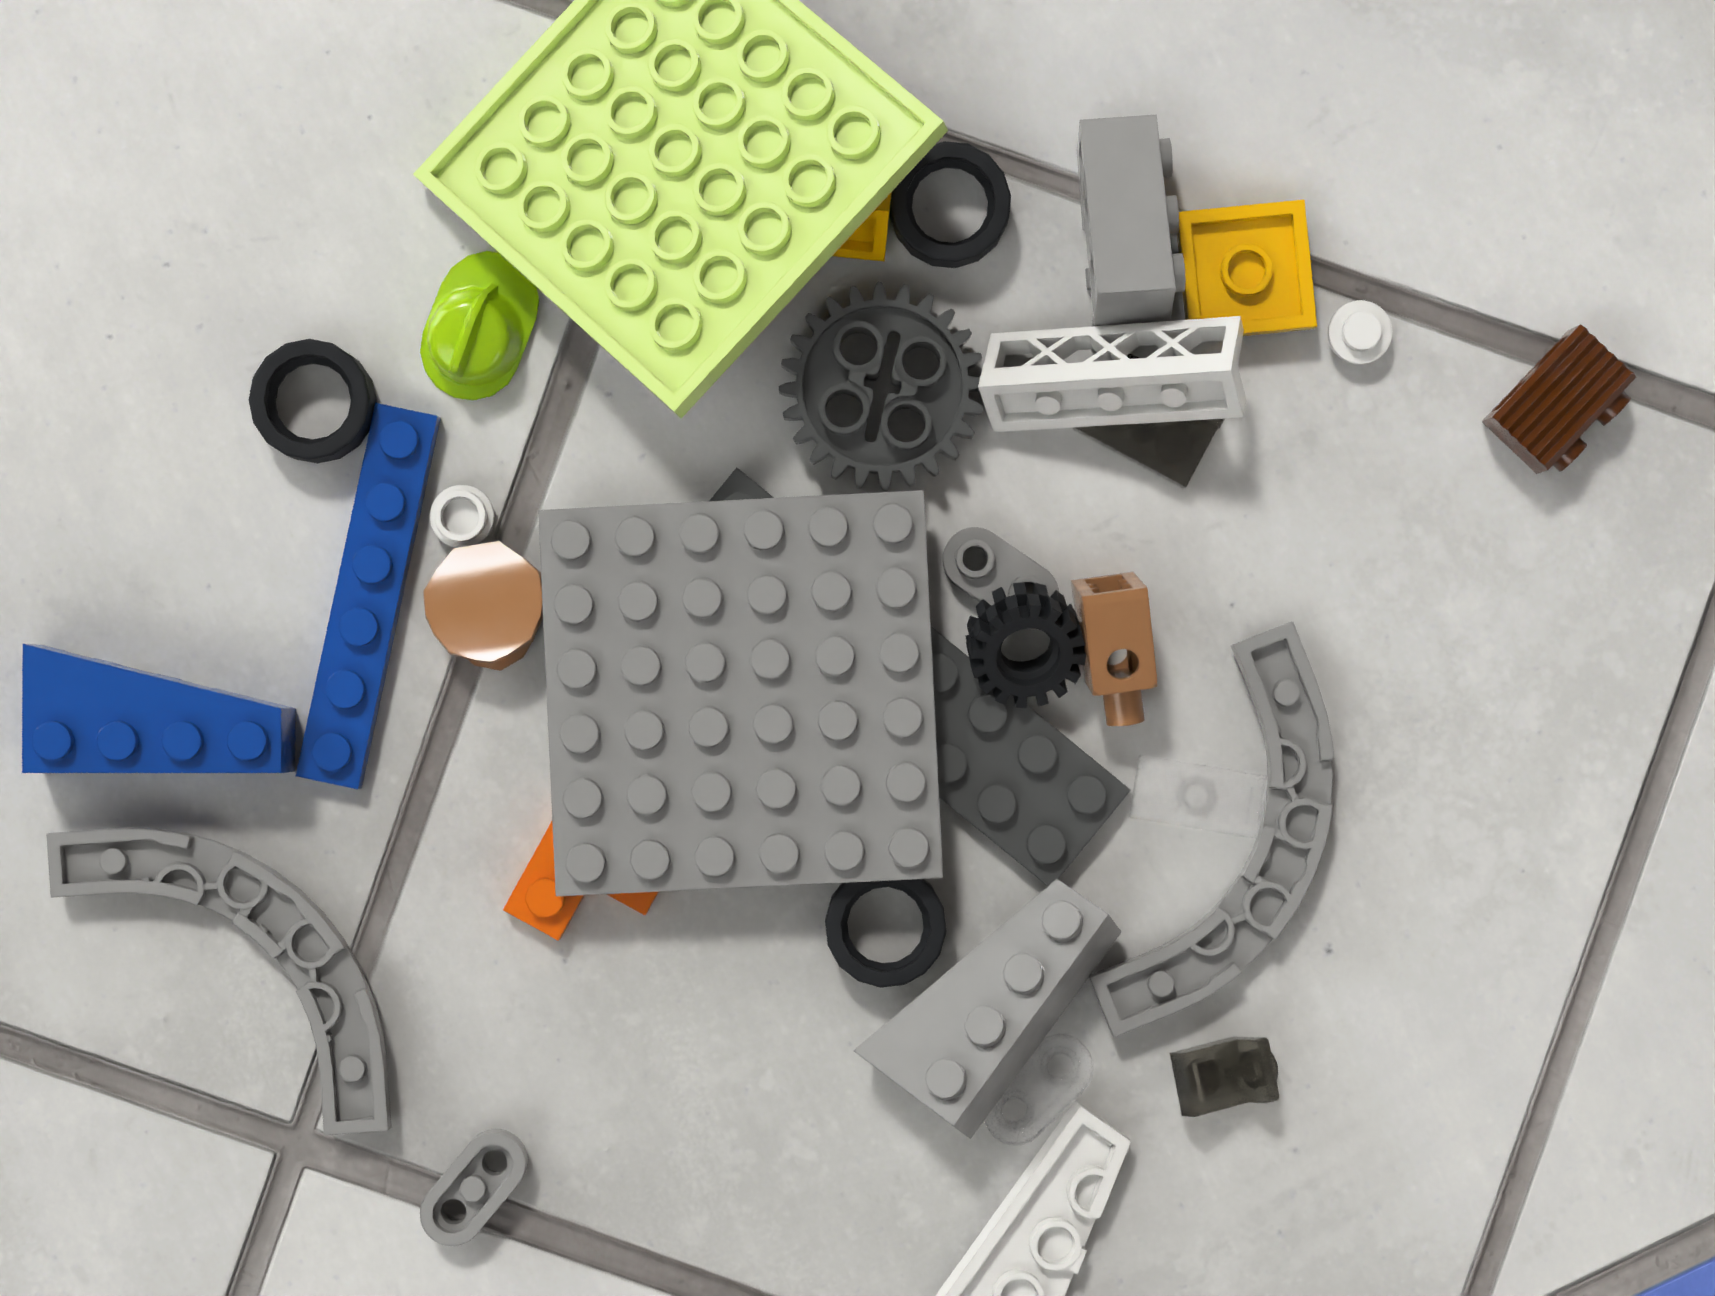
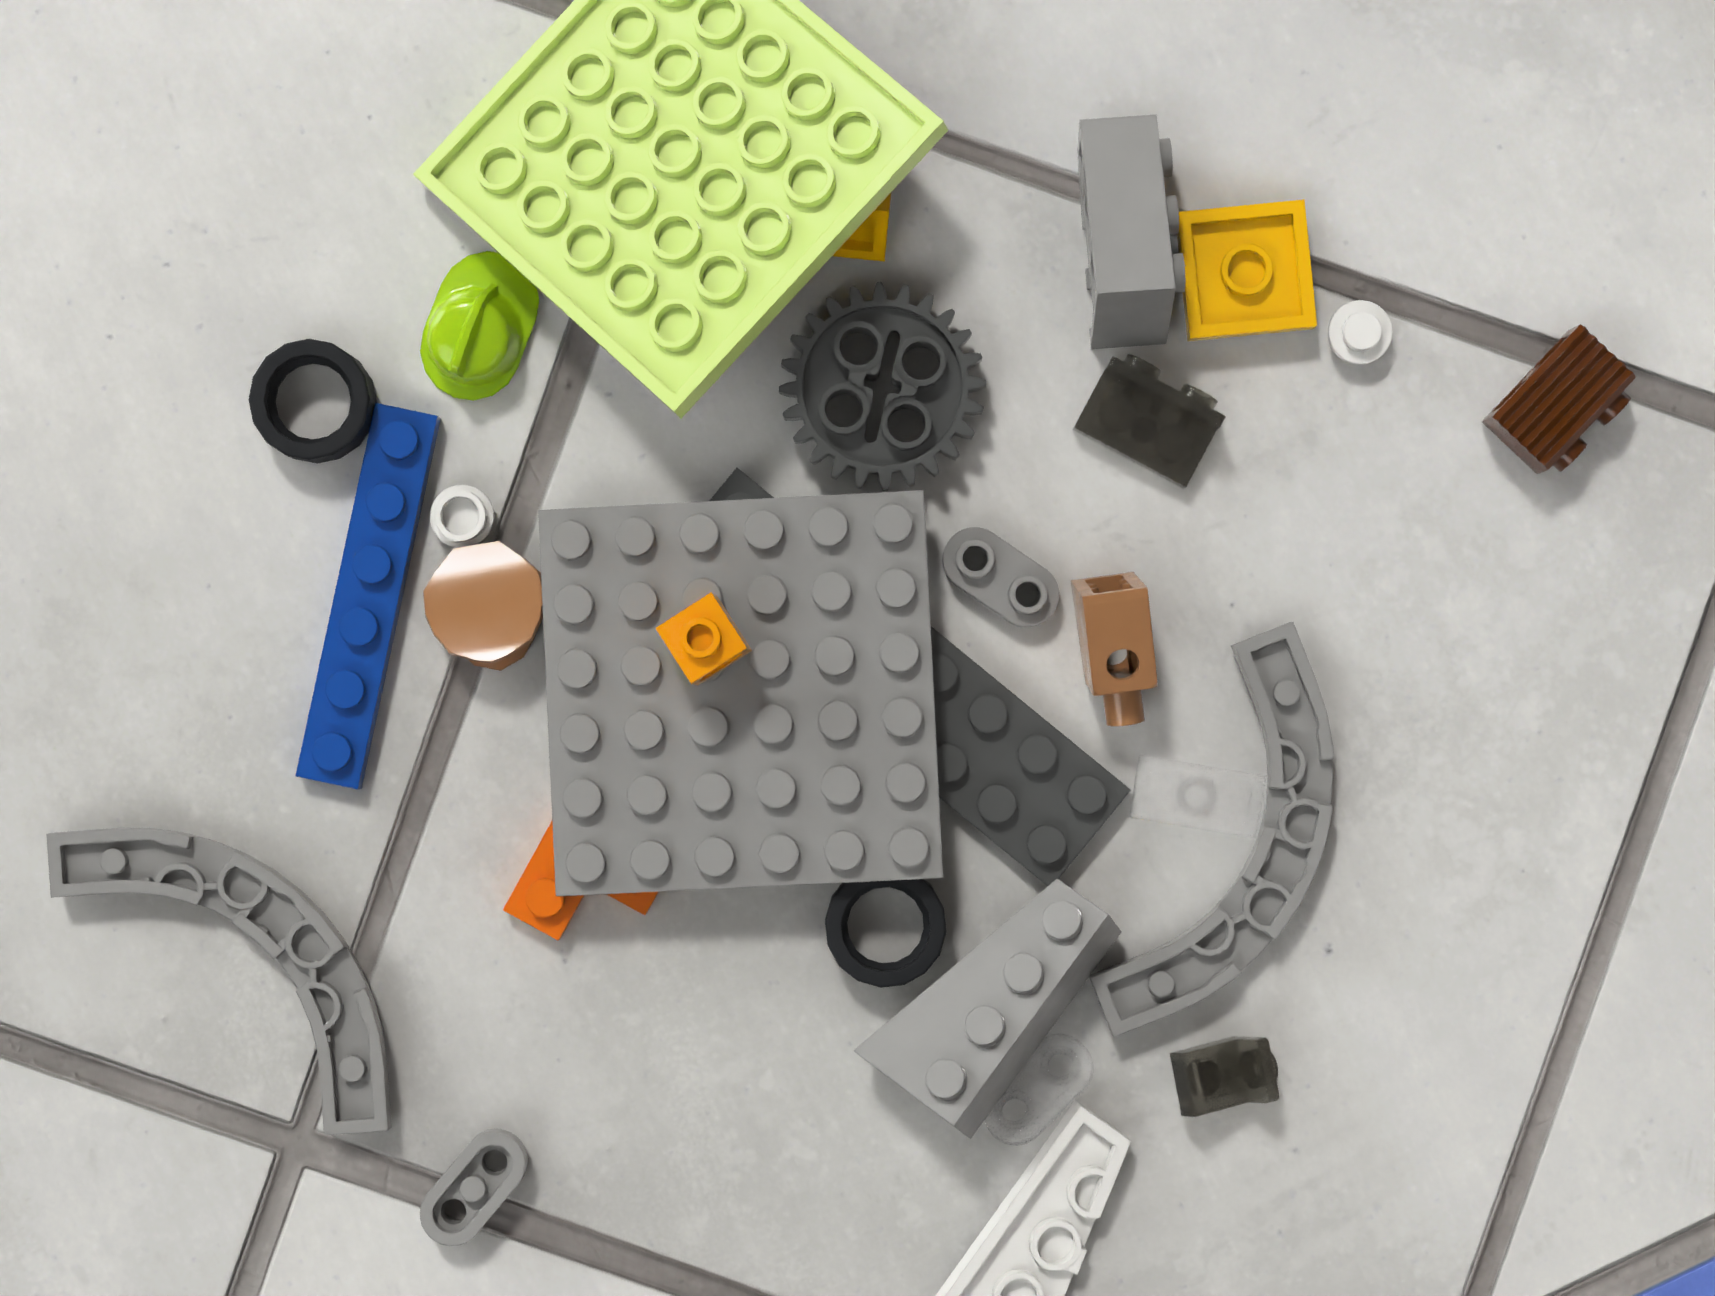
blue wedge [22,644,296,773] -> none
black tyre [890,141,1011,268] -> none
black tyre [965,582,1086,708] -> none
white fence [978,316,1246,432] -> none
none -> light orange brick [656,592,752,686]

